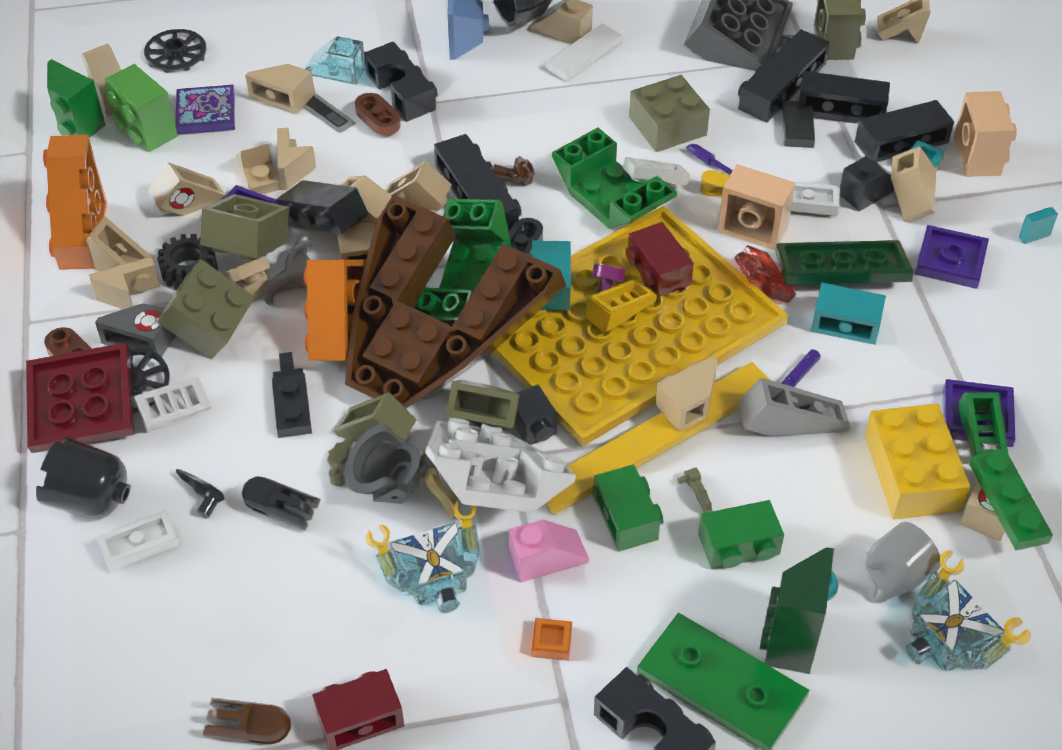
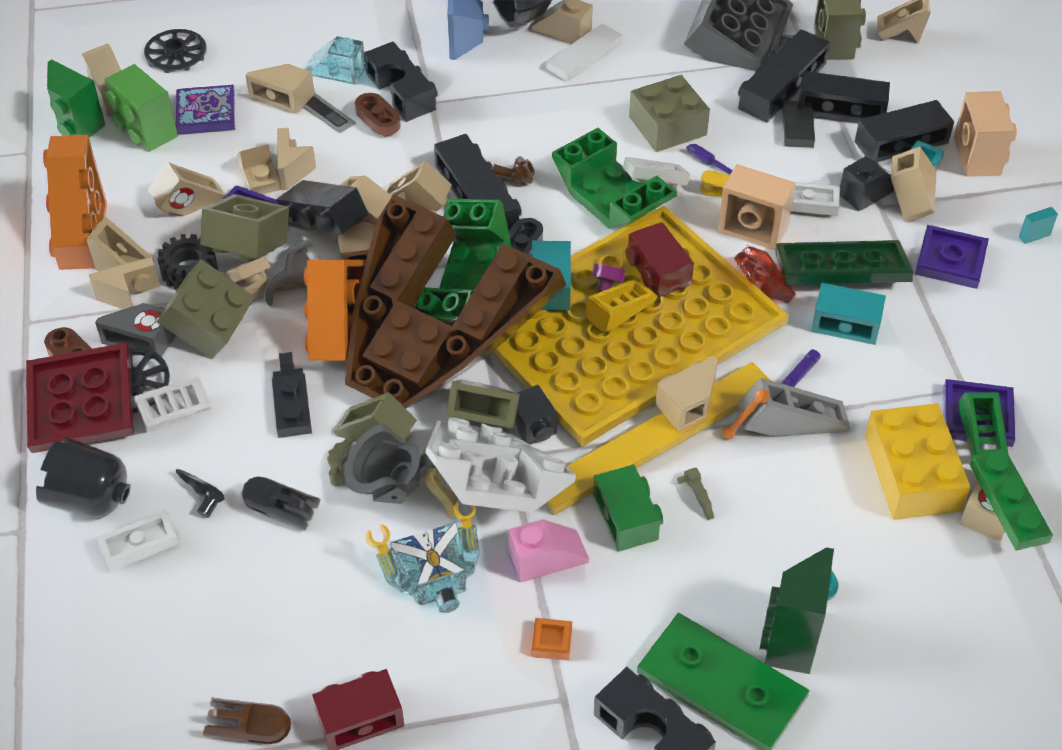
green brick [698,499,784,569] -> none
light grey piece [865,521,941,603] -> none
torso [905,550,1031,671] -> none
none -> orange hinge [722,389,770,439]

